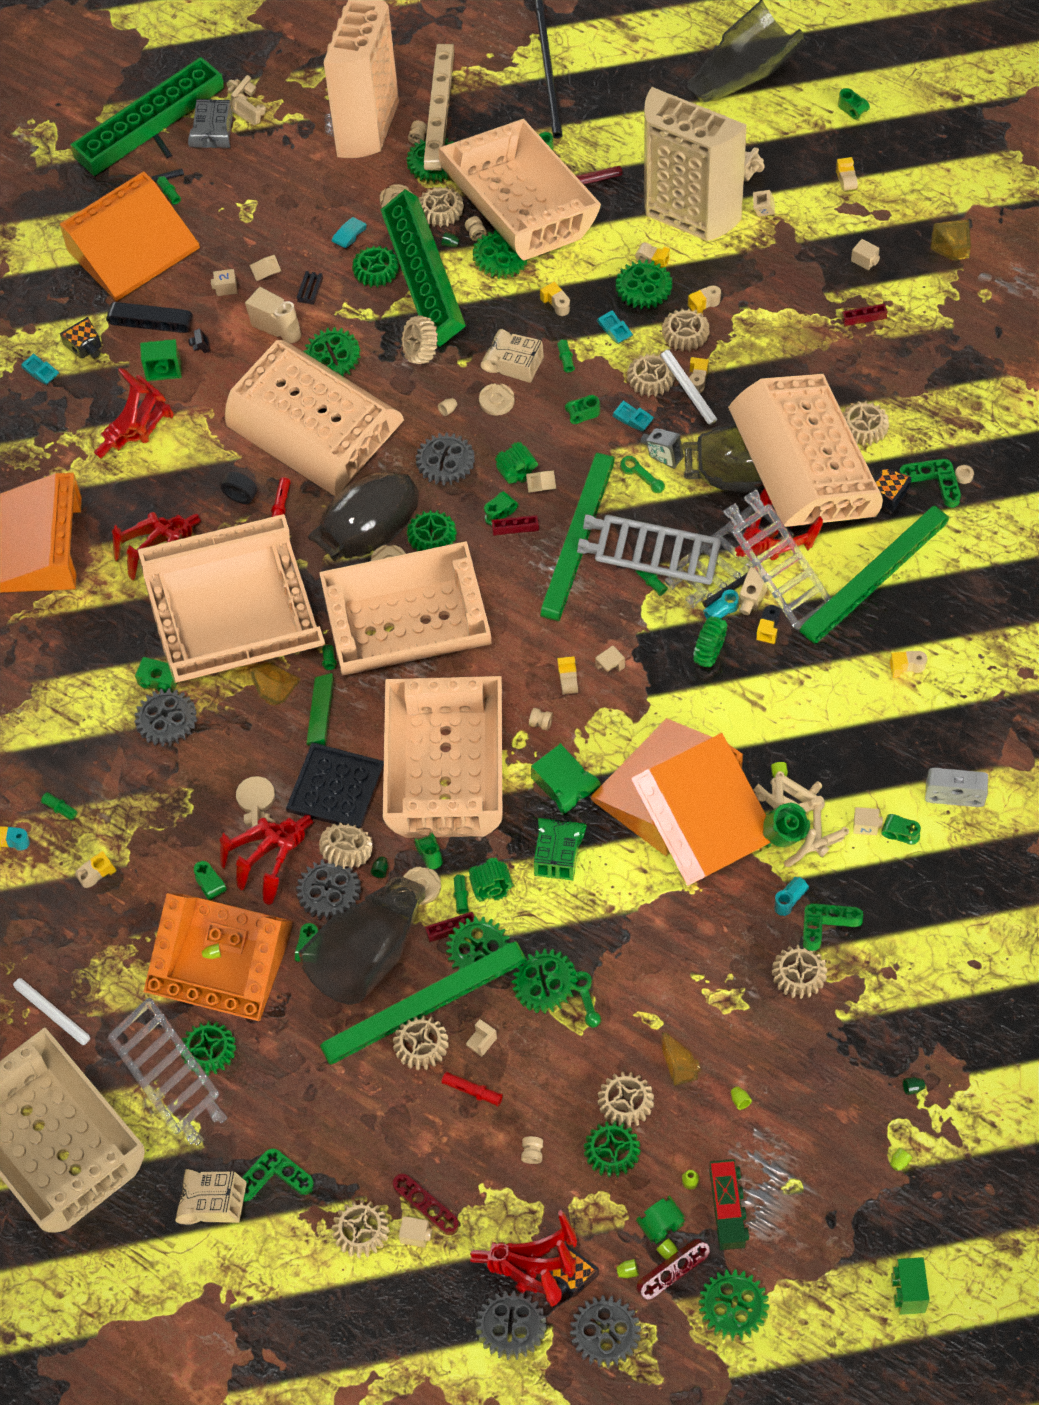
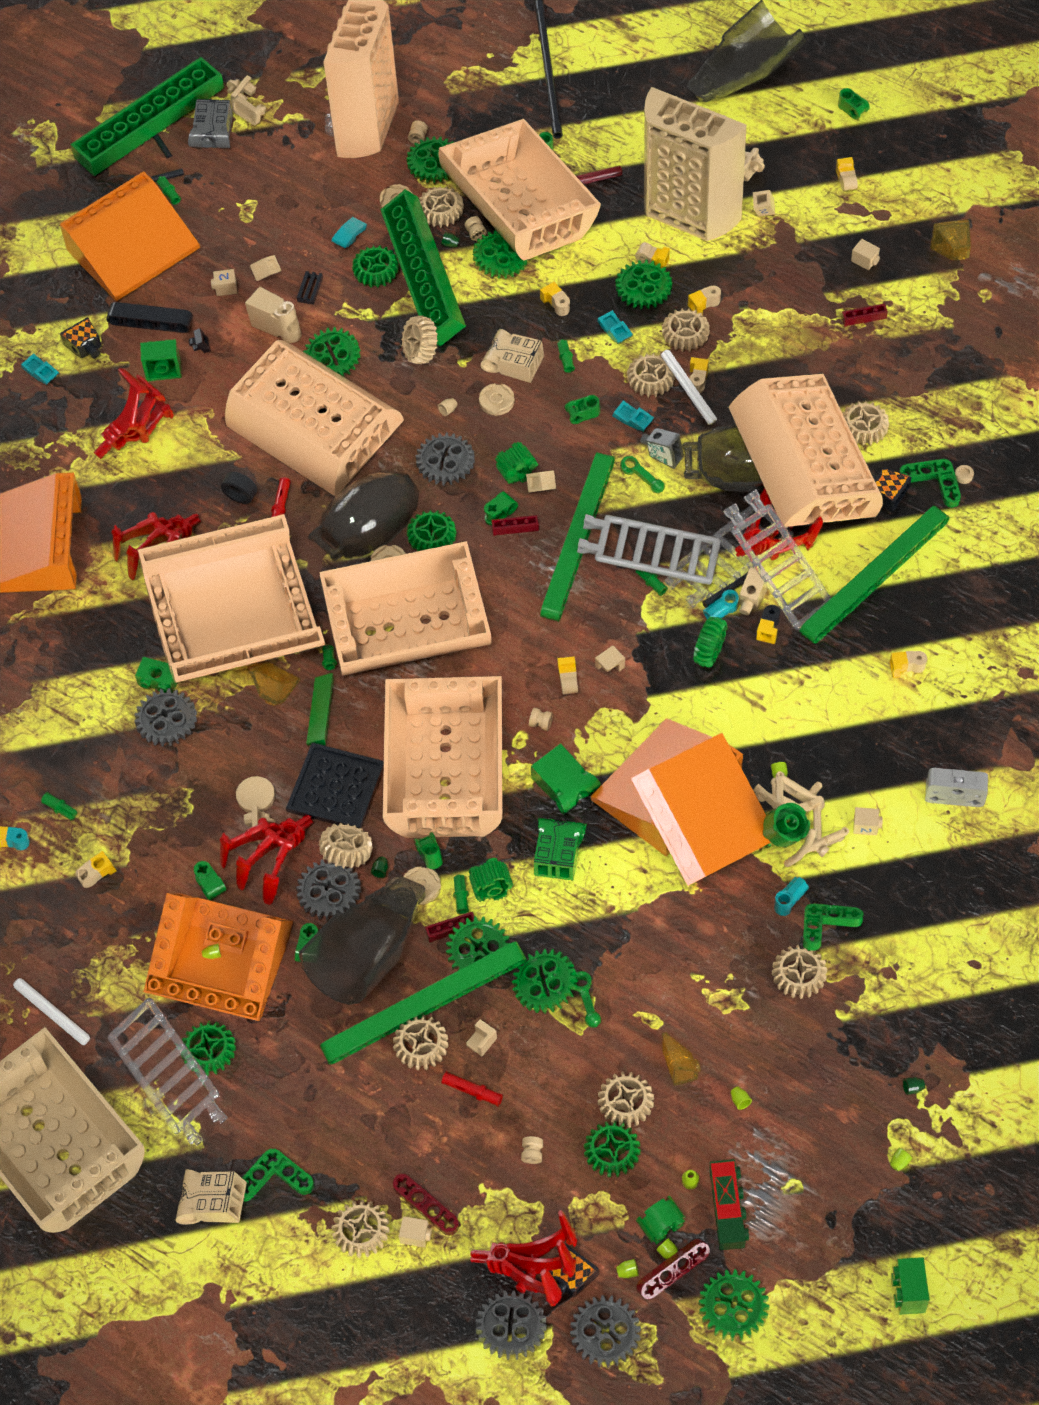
tan beam [424,44,454,170] -> none
green piece [881,814,921,845] -> none

